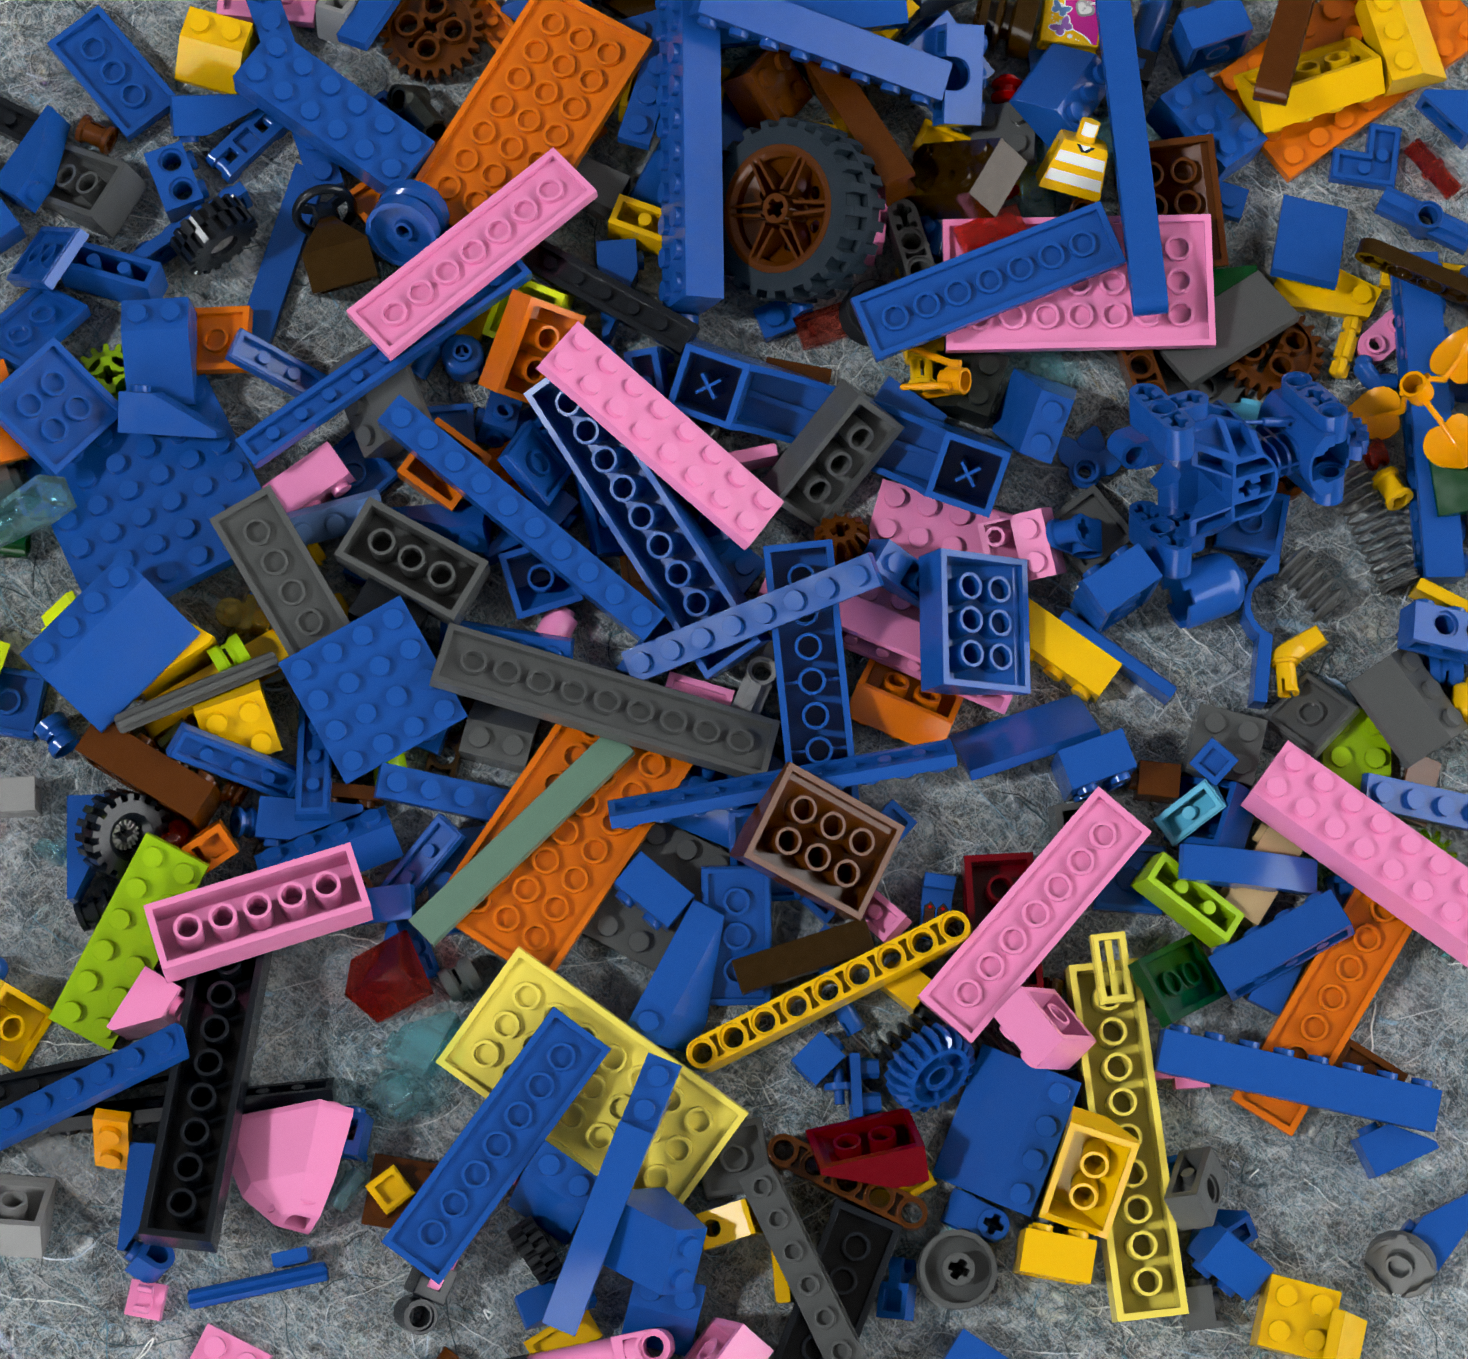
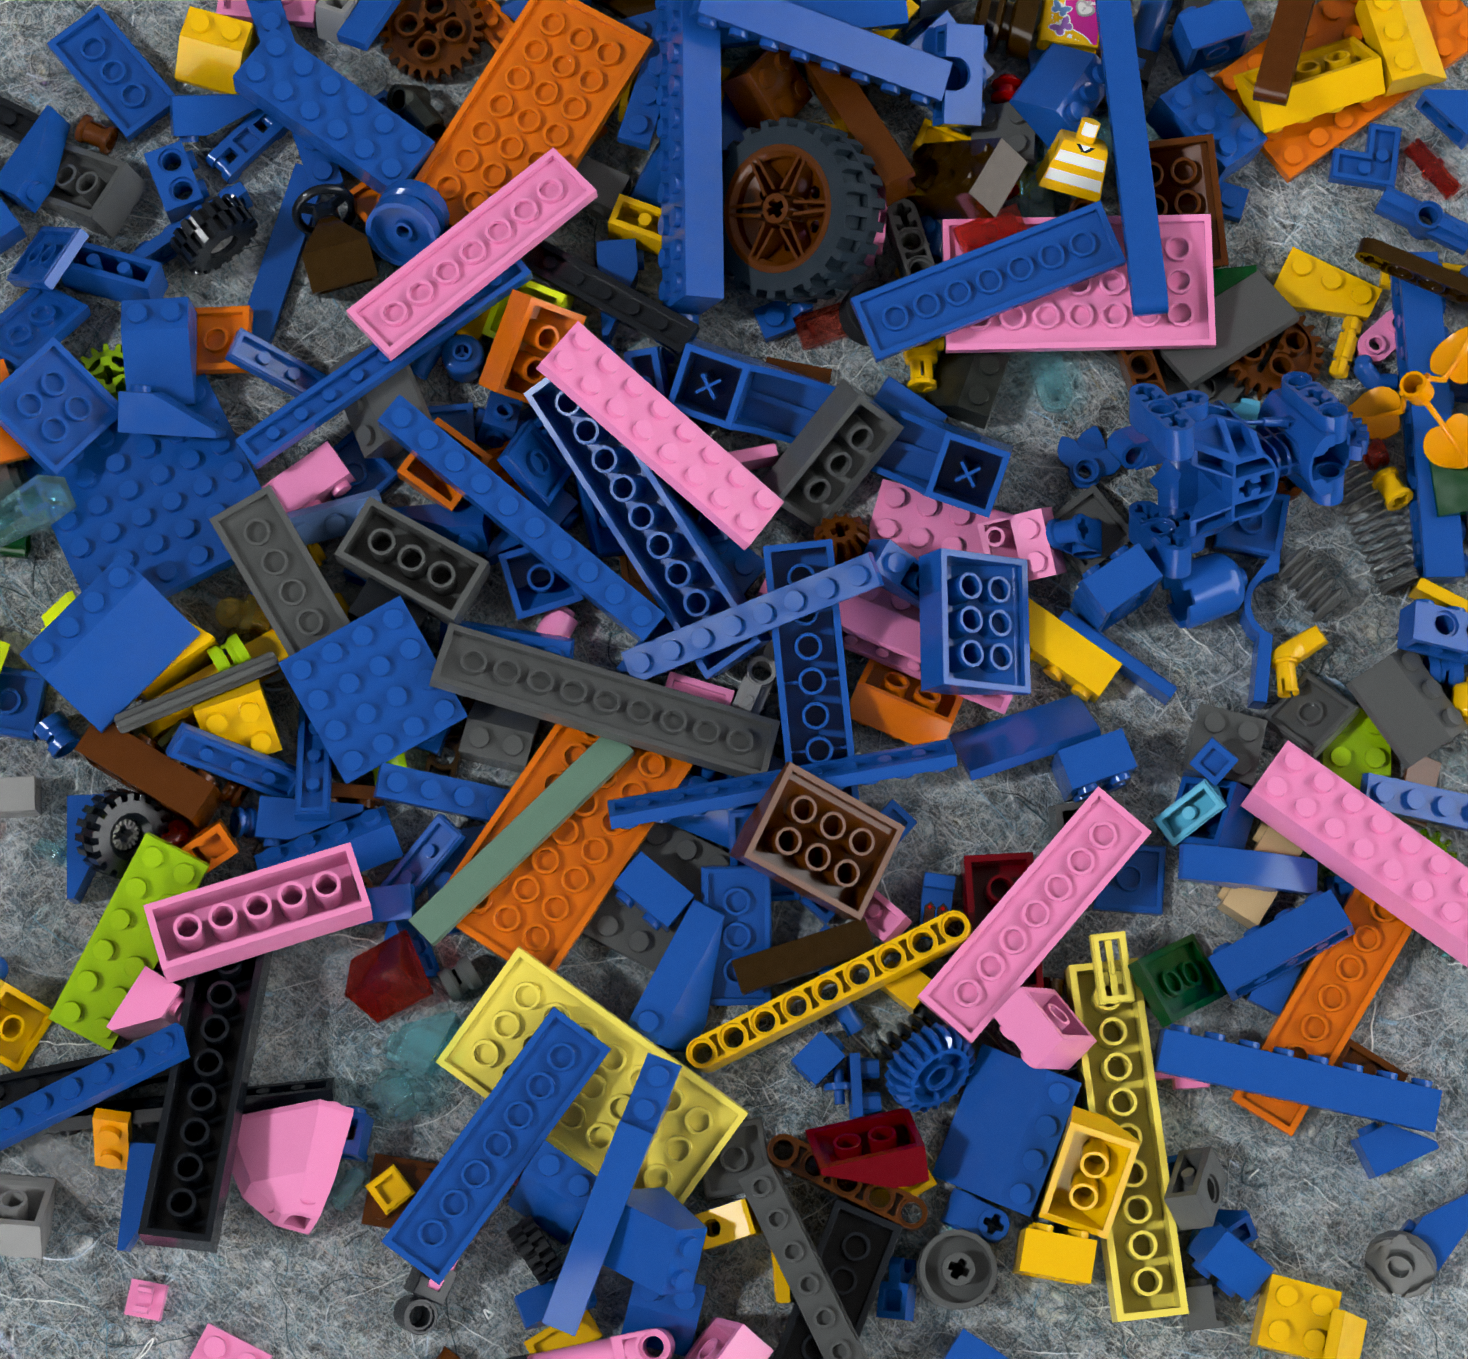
black bush [73,889,111,932] -> none
blue plate [124,1240,175,1283] -> none
blue axle [187,1262,329,1309] -> none
blue tile [271,1246,313,1269] -> none
light orange plant [900,347,972,400] -> none
blue slope [991,367,1077,464] -> none
reddish brown brick [1128,760,1182,804] -> none
lime brick [1130,852,1245,948] -> none
blue tile [1270,194,1348,290] -> none

